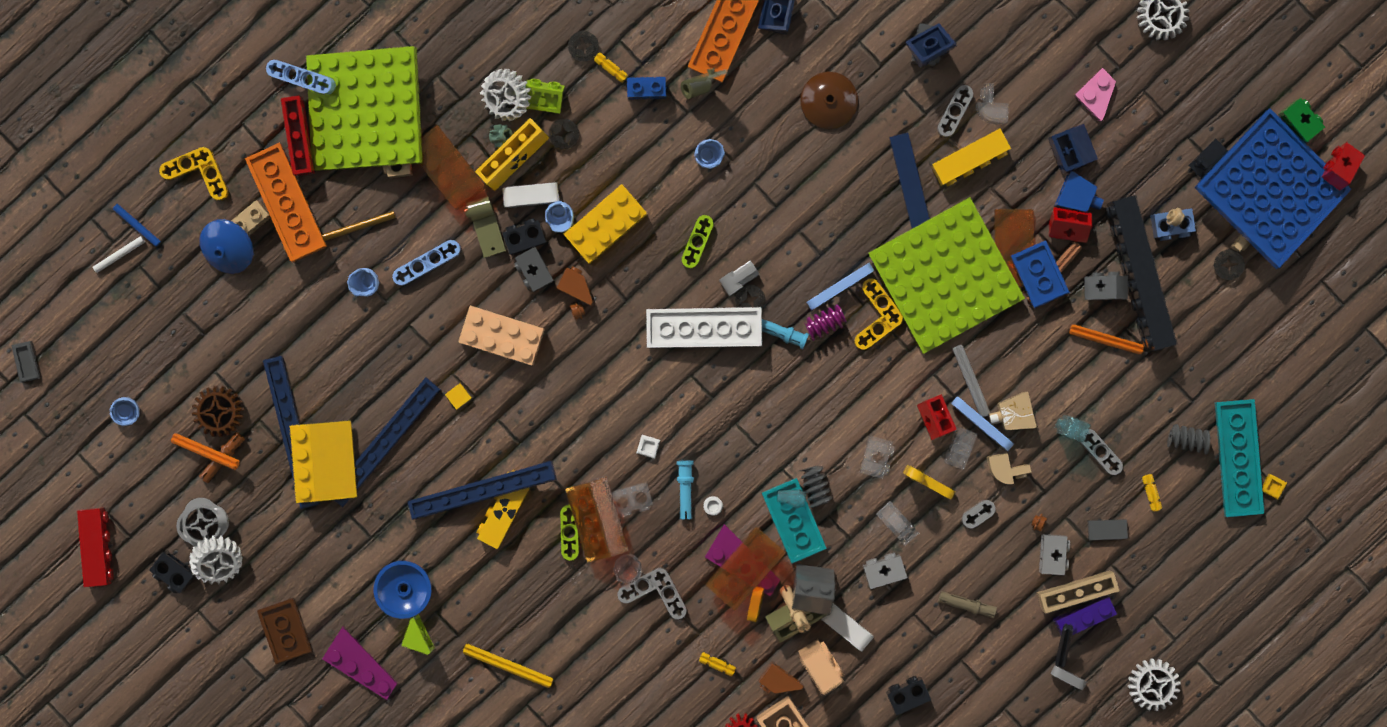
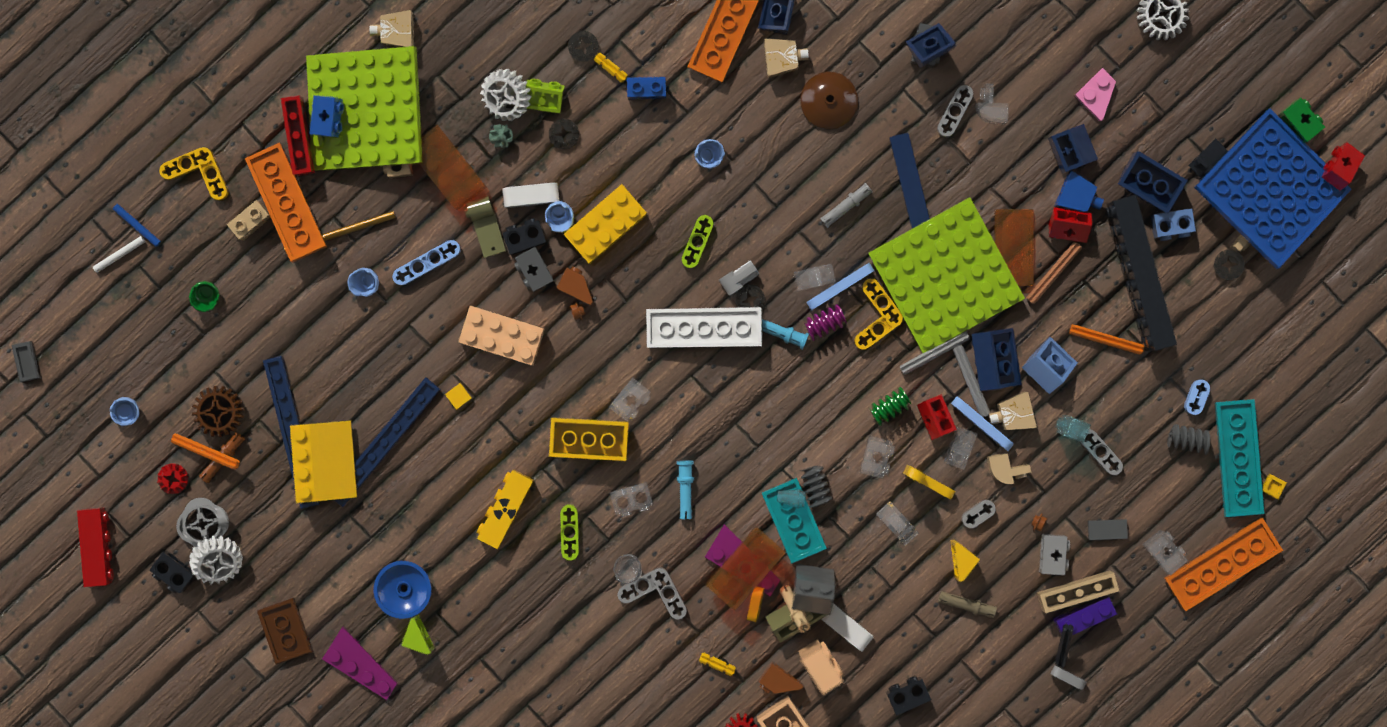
blue dish [200,219,253,274] -> none
light blue beam [266,60,336,94] -> none
dark blue tile [408,461,557,520] -> none
yellow axle [463,644,553,688] -> none
yellow brick [475,118,549,191] -> none
clear orange brick [565,477,628,562] -> none
white tile [637,435,660,458] -> none
olive door [681,68,727,99] -> none
white tile [704,496,723,516] -> none
light grey brick [862,553,907,589] -> none
yellow brick [931,128,1011,187] -> none
blue tile [1010,240,1070,308] -> none
dark grey brick [1085,272,1128,300] -> none
white gear [1128,659,1181,711] -> none
yellow axle [1142,474,1162,512] -> none
tan plate [1166,208,1184,227] -> none
none -> red gear [157,463,188,494]
none -> green hair [189,281,220,312]
none -> blue brick [310,95,344,138]
none -> tan torso [369,10,414,47]
none -> yellow brick [549,417,629,461]
none -> clear brick [609,377,651,421]
none -> tan torso [764,39,809,78]
none -> clear brick [793,263,836,292]
none -> light grey pin [820,183,873,228]
none -> green piece [869,387,912,426]
none -> light grey axle [900,331,970,375]
none -> yellow slope [950,540,980,582]
none -> dark blue slope [972,328,1022,391]
none -> medium blue slope [1022,337,1077,394]
none -> dark blue slope [1118,151,1188,214]
none -> clear brick [1142,530,1188,575]
none -> orange plate [1164,518,1283,611]
none -> light blue beam [1184,380,1210,415]

